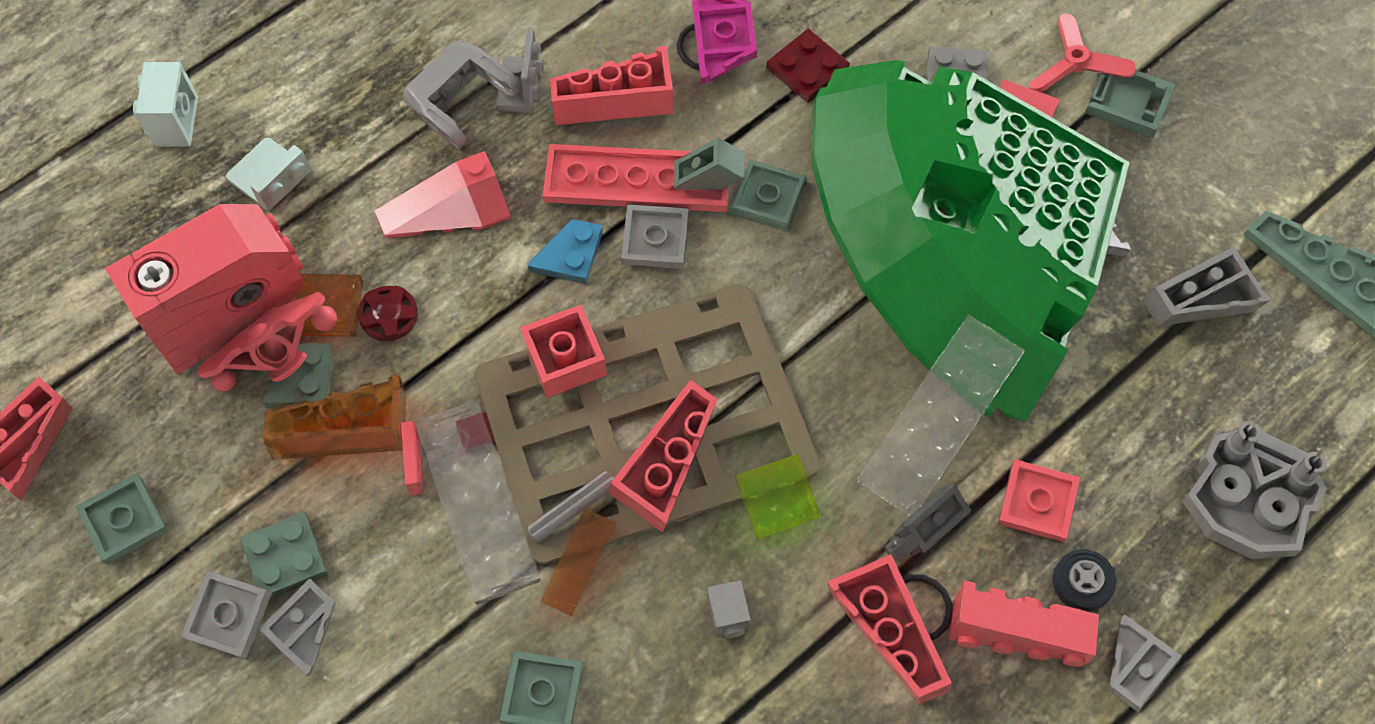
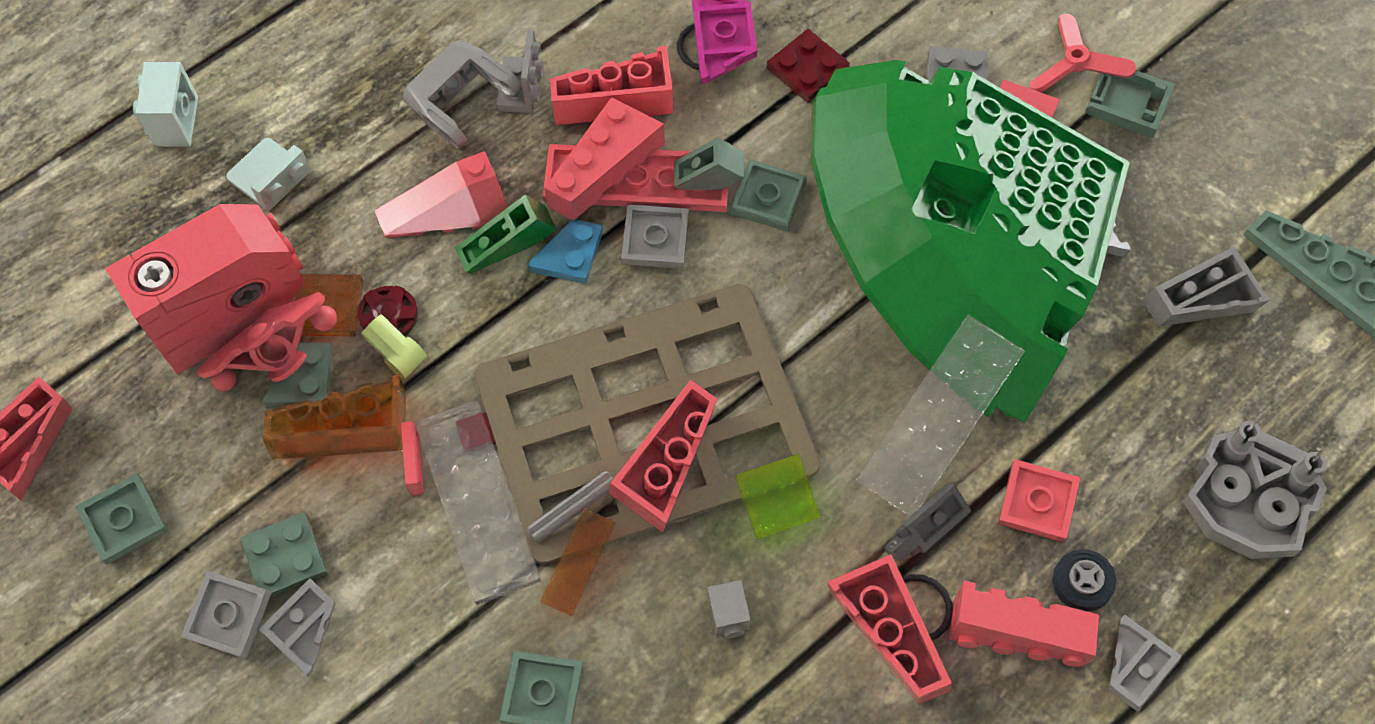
coral brick [520,305,607,398] -> none
none -> yellowish green piece [361,314,427,380]
none -> green slope [455,195,557,274]
none -> coral wedge [544,97,665,221]

